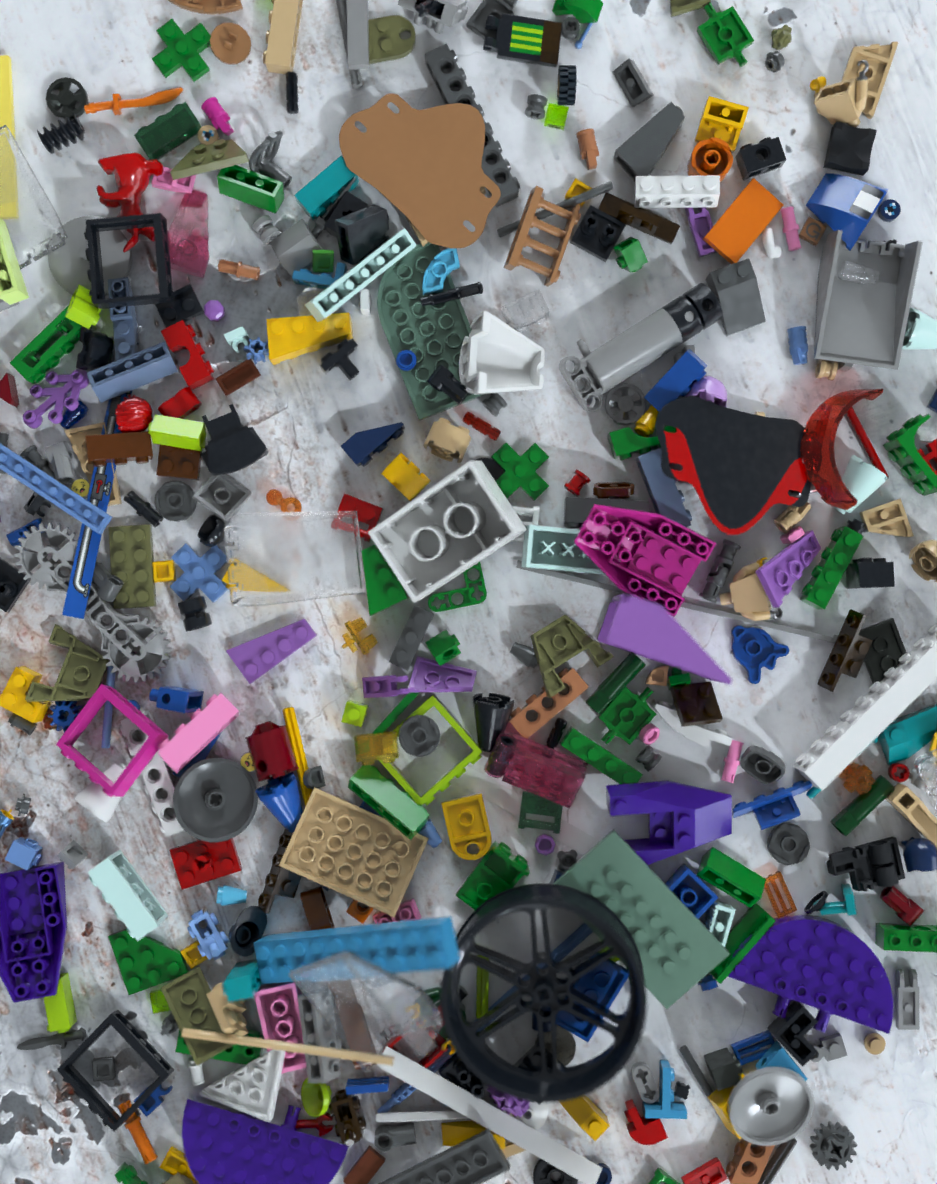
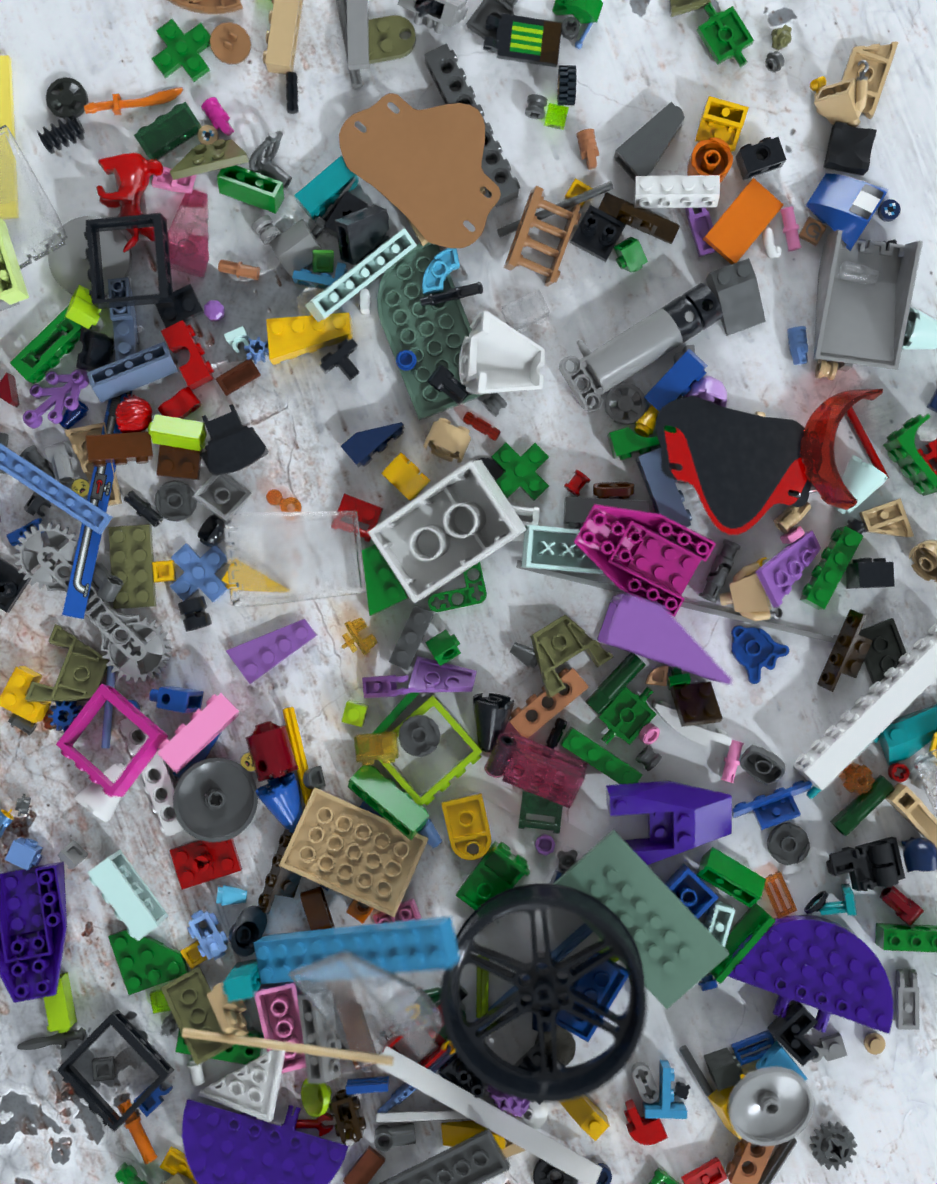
dark grey slope [613,59,653,107] -> none

